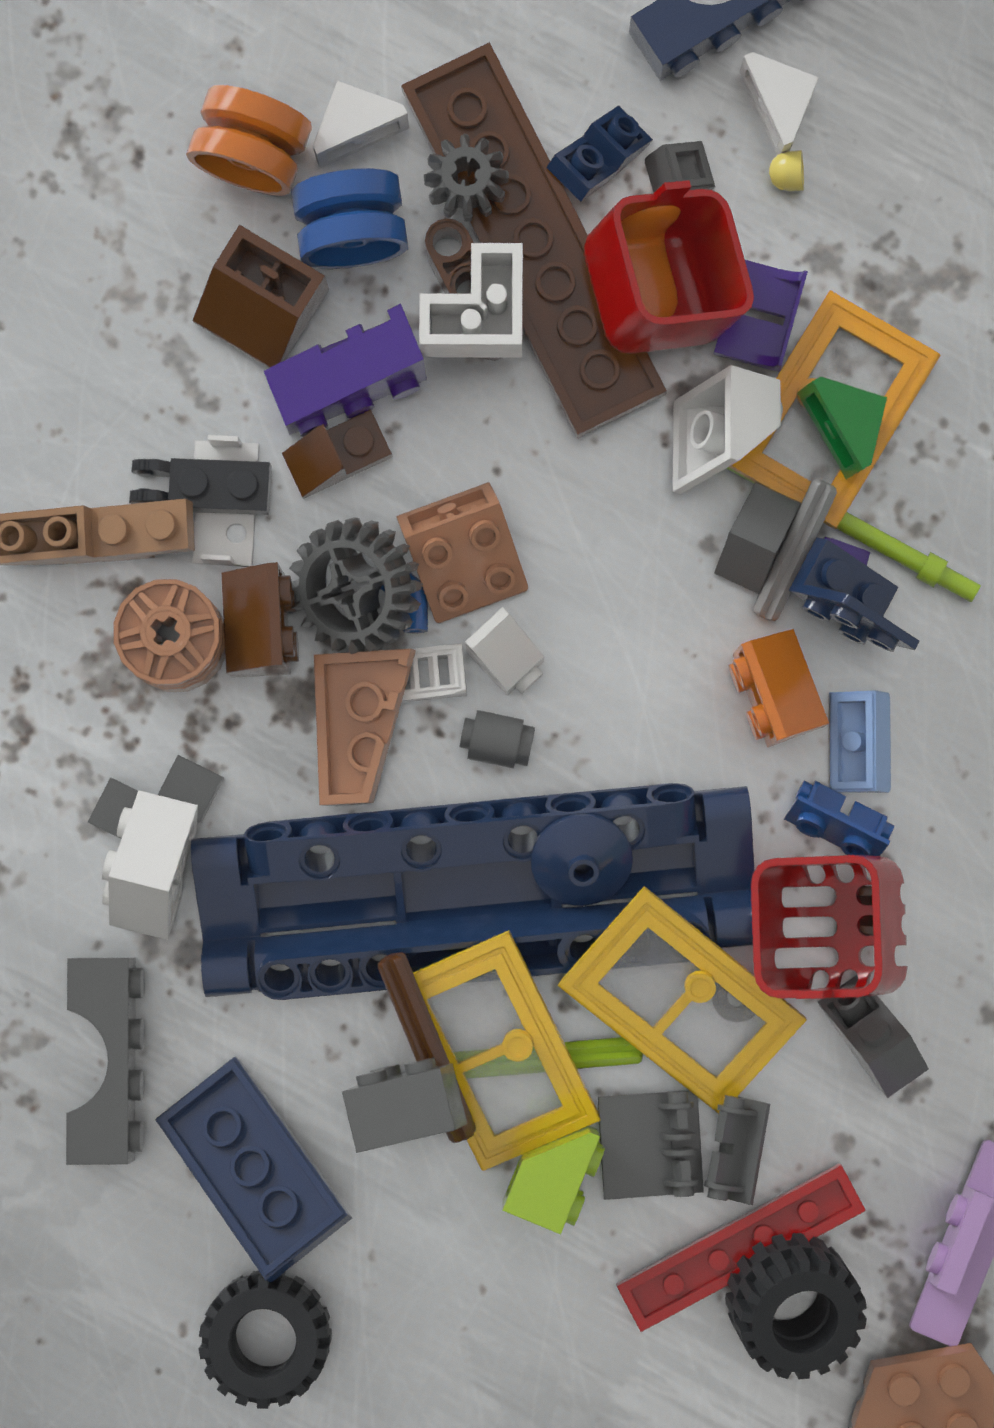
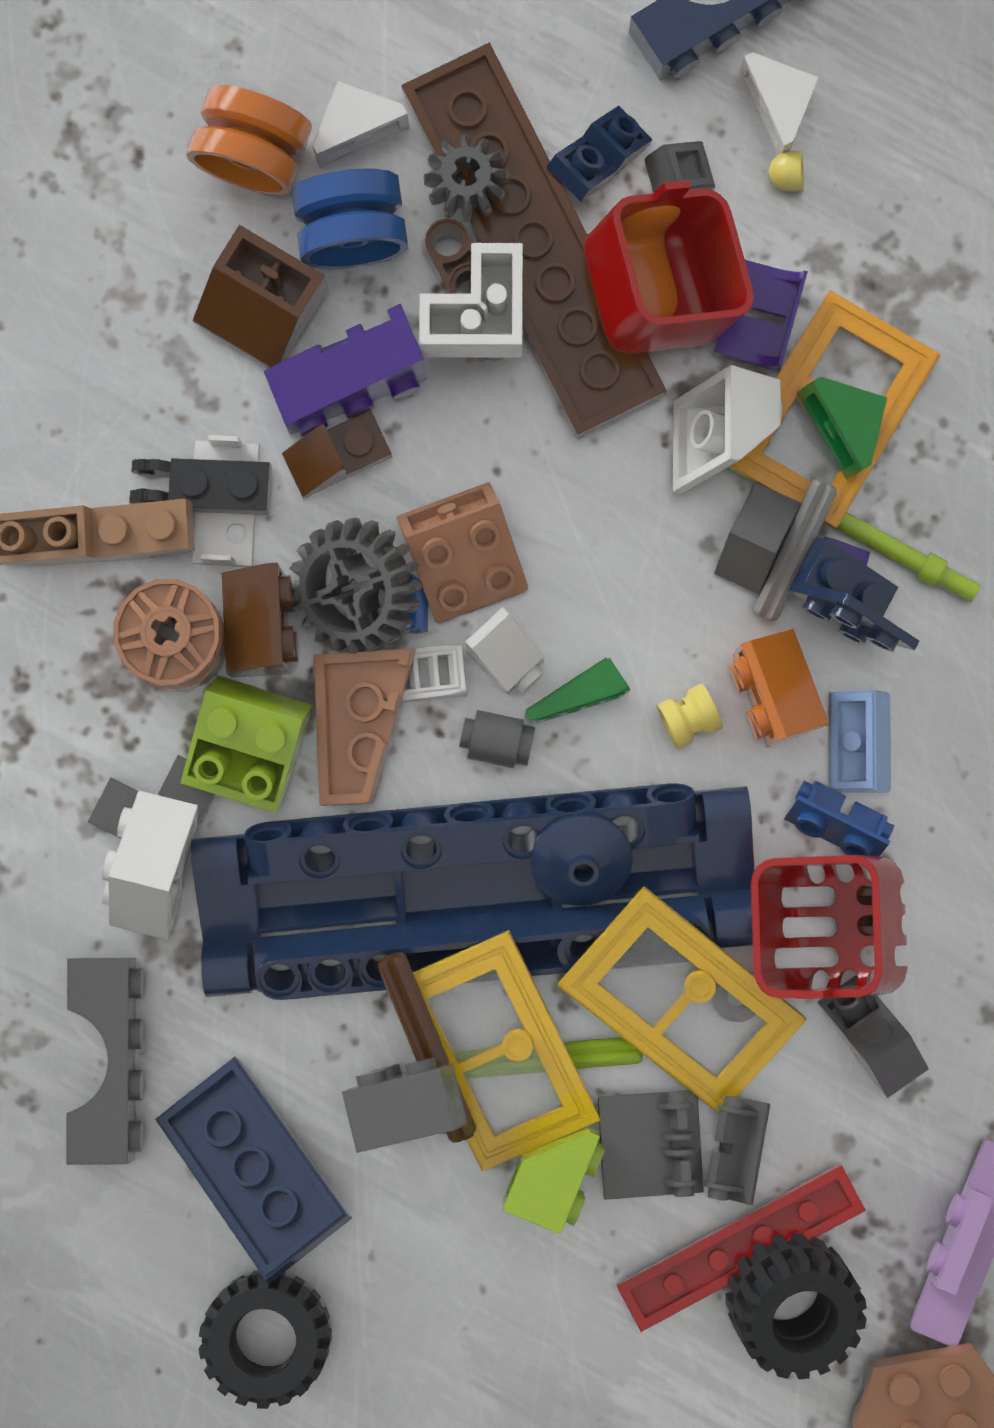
none -> lime slope [180,676,313,813]
none -> green slope [524,657,630,724]
none -> light yellow wheel [656,683,723,749]

